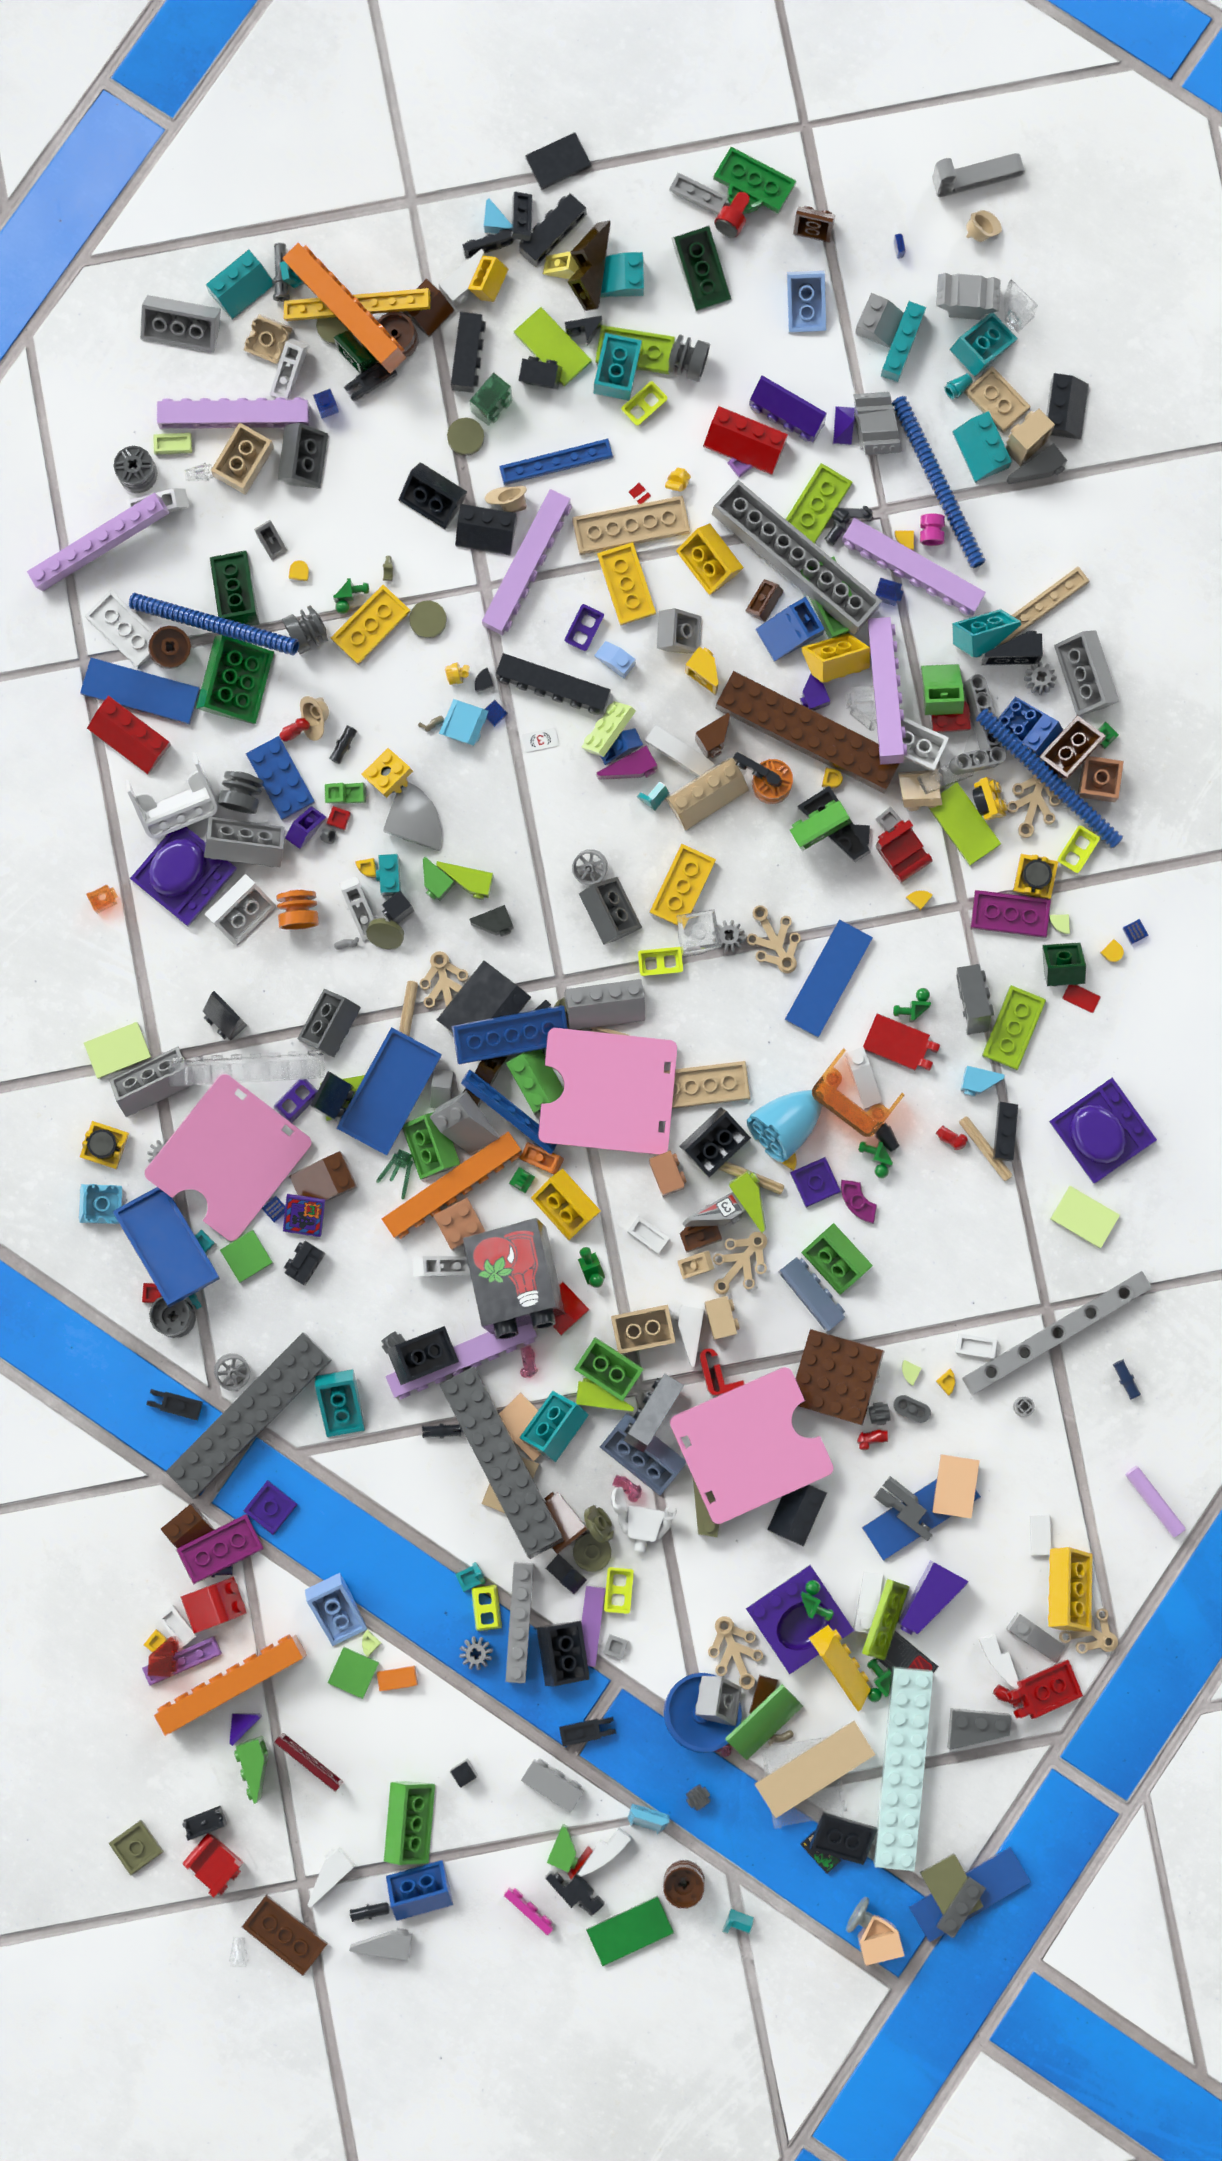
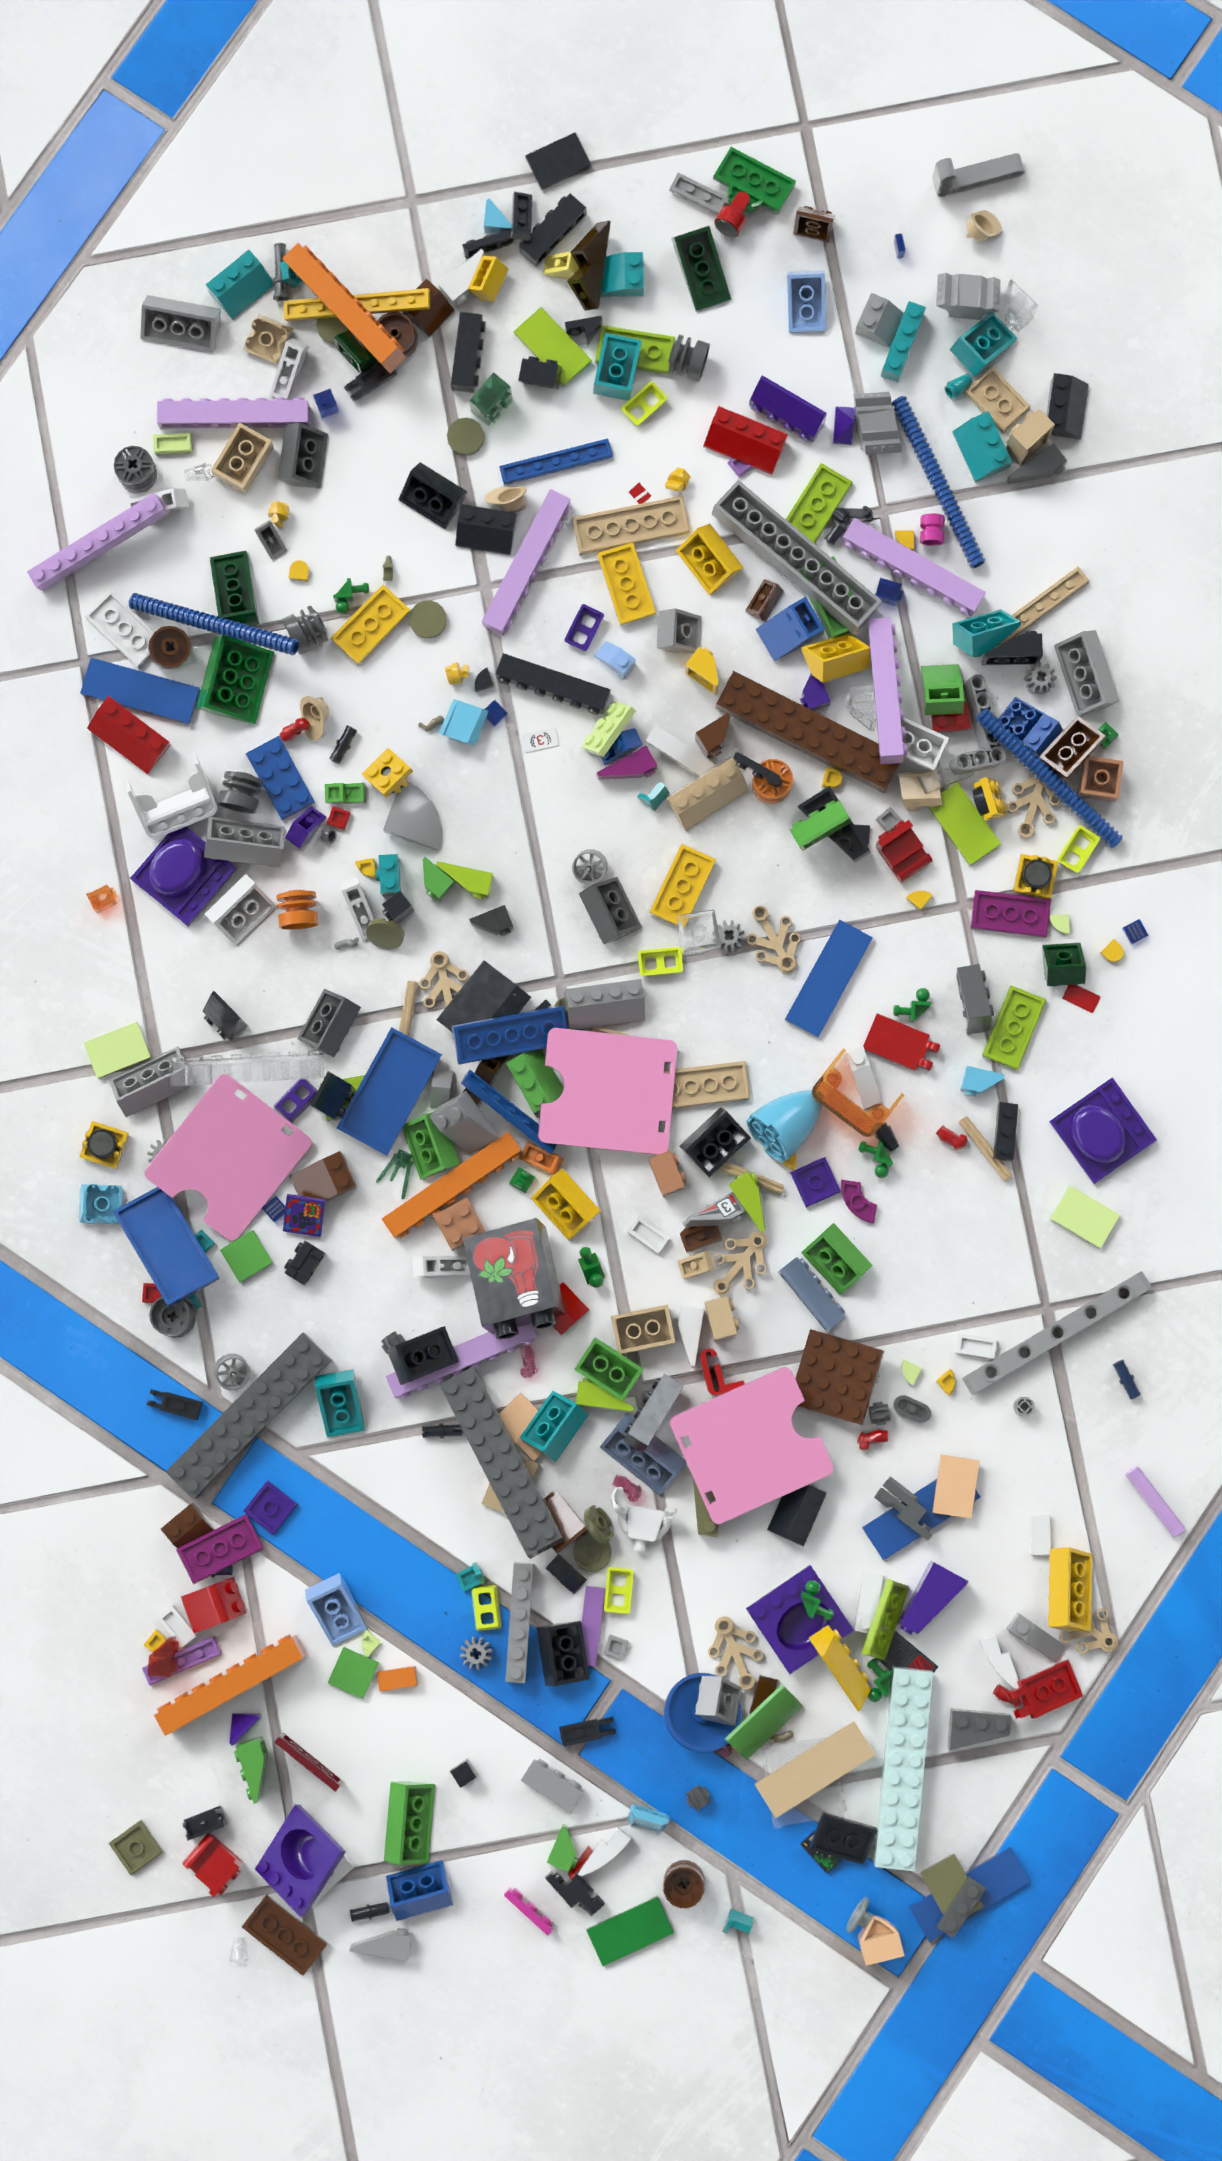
none -> dark purple piece [255,1804,346,1918]
none -> yellow piece [268,501,290,529]

